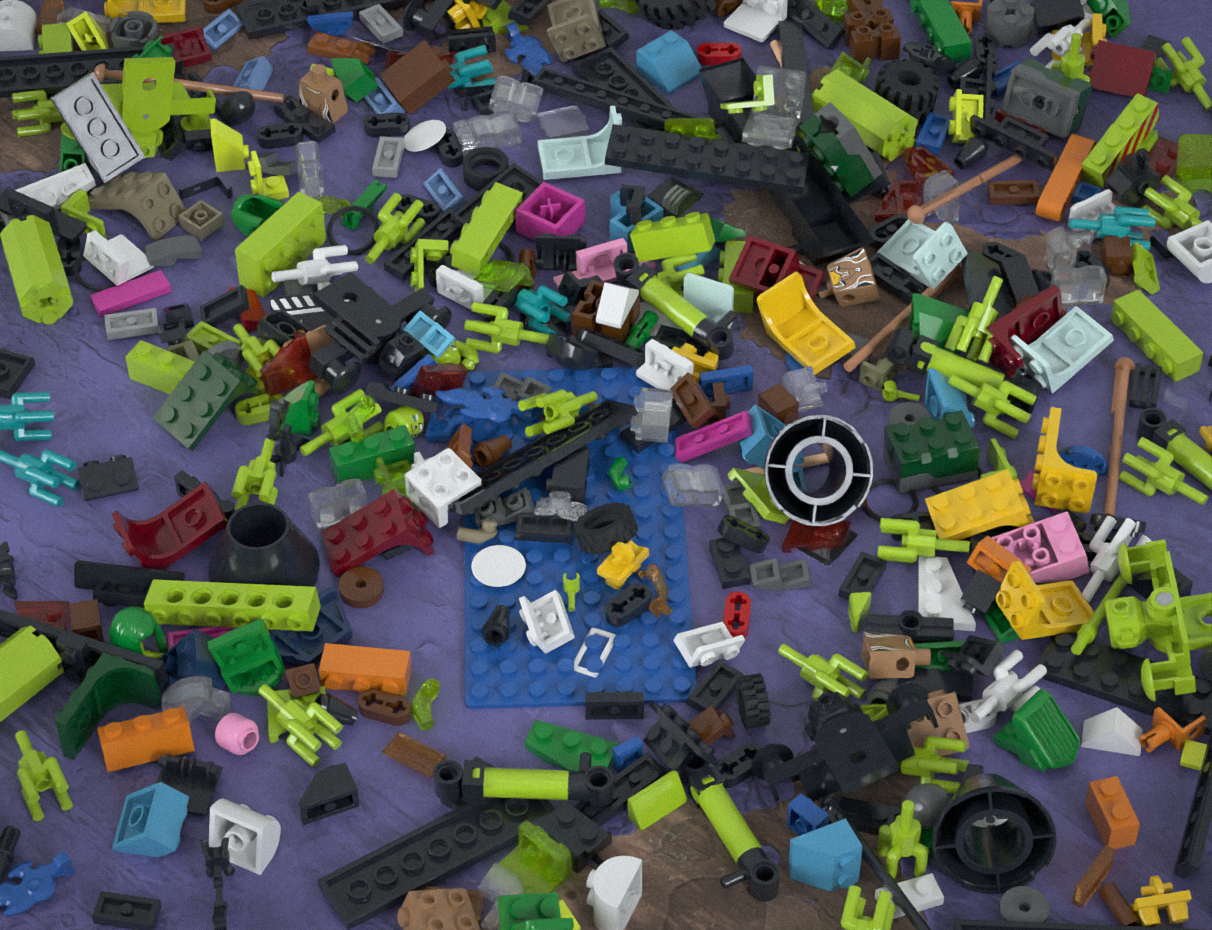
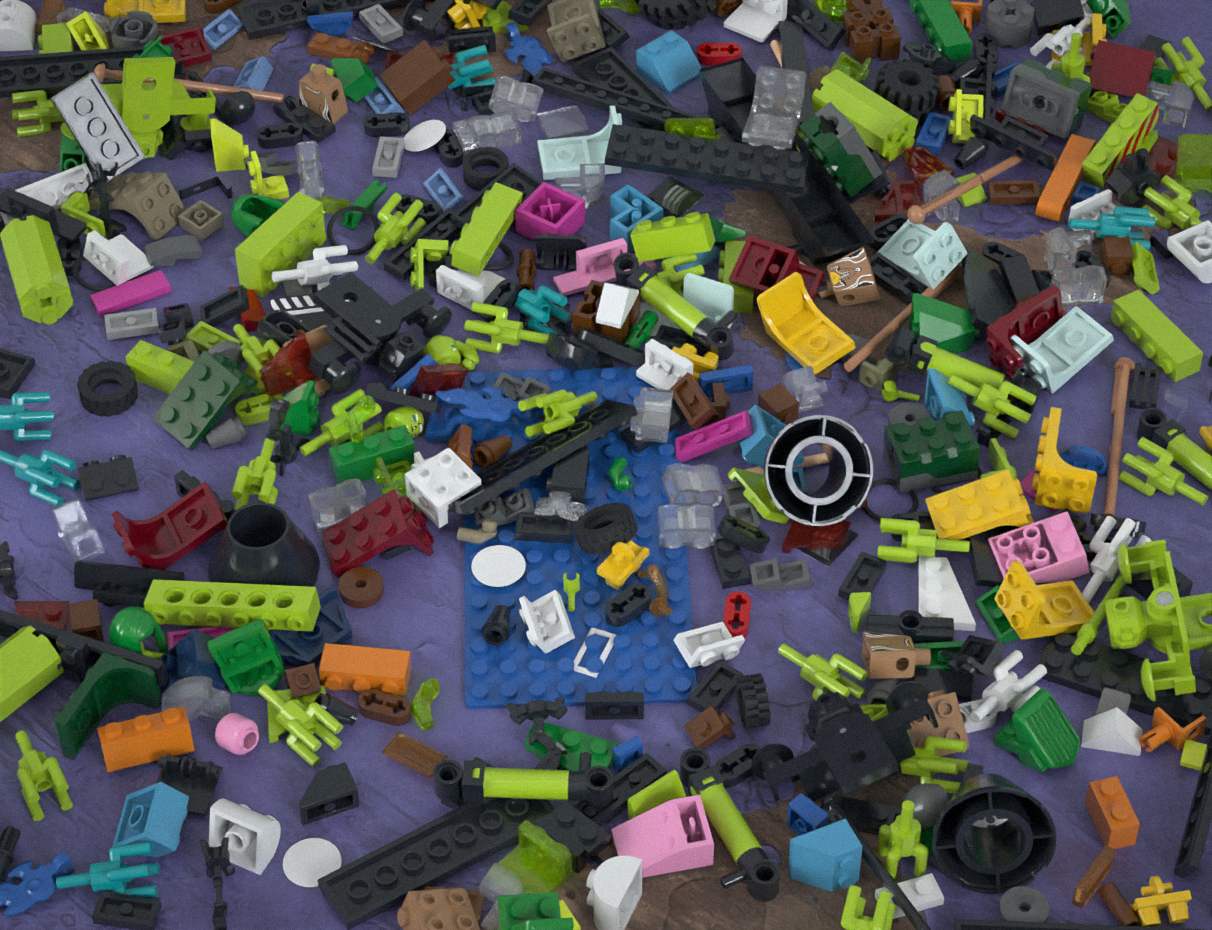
medium azure slope [403,310,456,359] -> none
clear neon green bracket [474,259,535,292] -> none
black bracket [558,271,603,307] -> none
black bracket [620,184,646,225] -> none
black bracket [642,701,721,771] -> none
lime bracket [720,74,774,113] -> none
lime plant [944,276,1003,363] -> none
black brick [960,569,1002,616] -> none
orange slope [966,536,1032,583] -> none
none -> clear brick [51,498,105,562]
none -> teal plant [56,841,160,898]
none -> black piece [74,162,127,239]
none -> black tyre [77,360,138,417]
none -> dark grey cone [205,417,247,449]
none -> white sticker [283,838,342,887]
none -> black piece [506,696,568,770]
none -> clear brick [555,163,605,209]
none -> bright pink slope [611,795,714,878]
none -> clear brick [656,505,716,549]
none -> reddish brown brick [935,75,956,111]
none -> lime slope [953,173,987,207]
none -> black piece [975,415,1013,447]
none -> lime slope [1086,91,1127,123]
none -> slope [1096,687,1132,715]
none -> clear brick [1145,81,1194,128]

